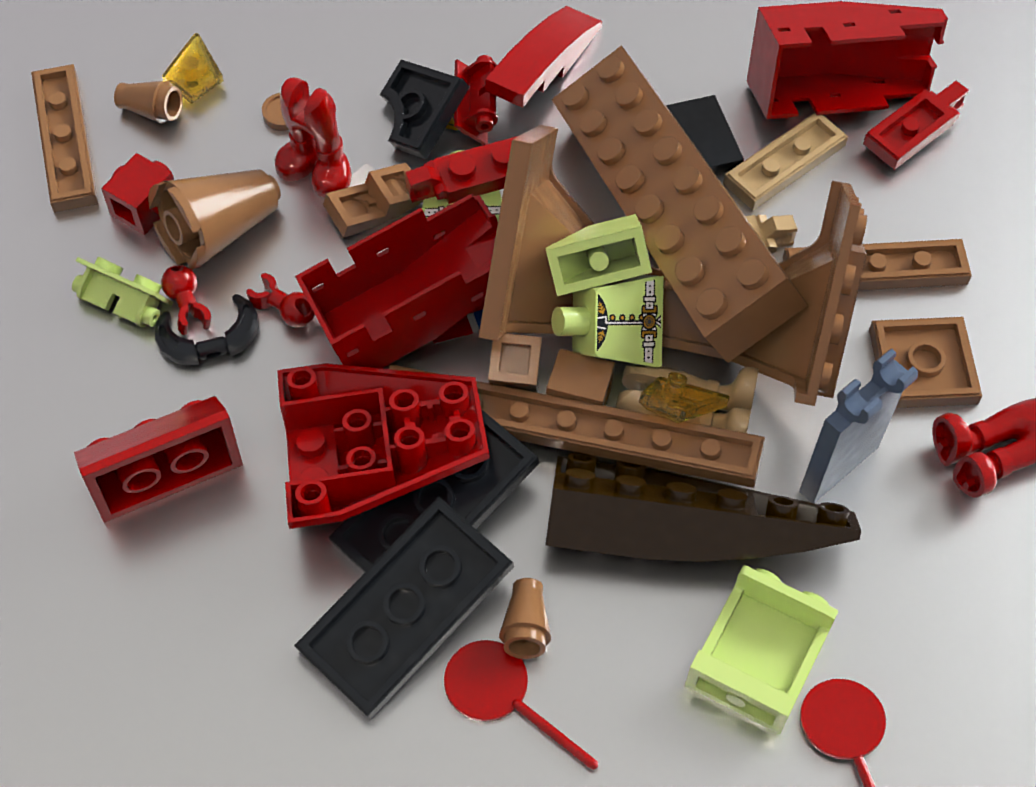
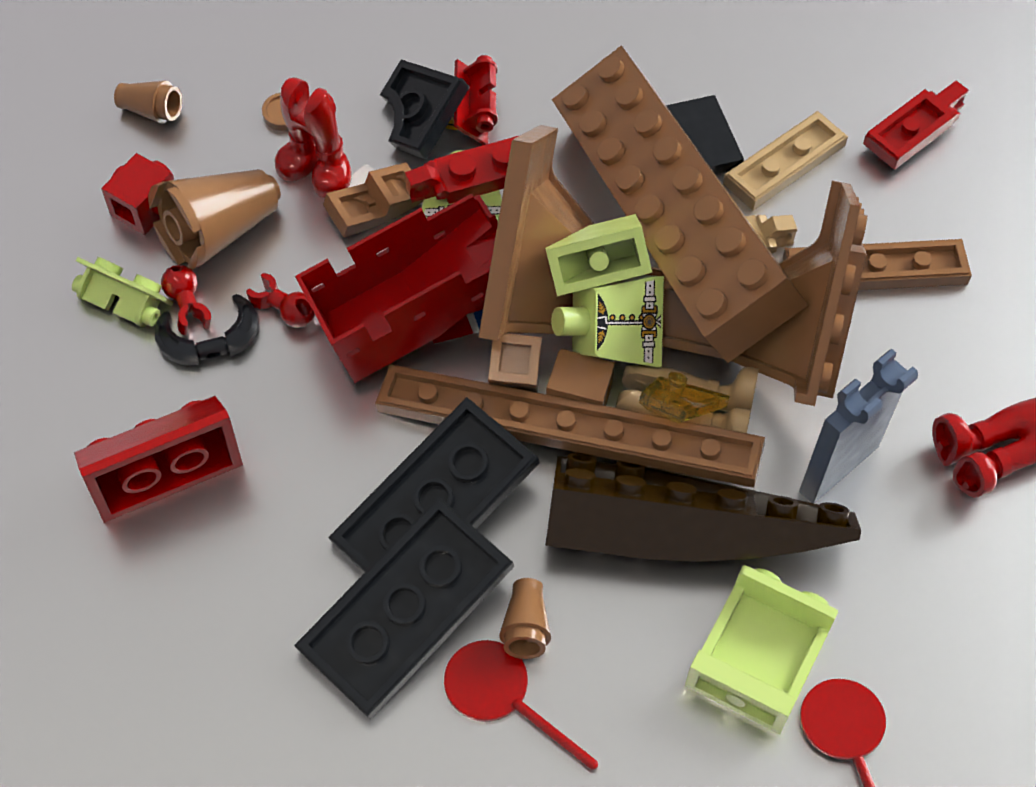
medium nougat tile [31,64,98,213] -> none
clear yellow piece [162,33,224,104] -> none
red wedge [277,363,490,529] -> none
red slope [485,6,602,108] -> none
red piece [746,1,948,119] -> none
medium nougat tile [869,317,982,408] -> none

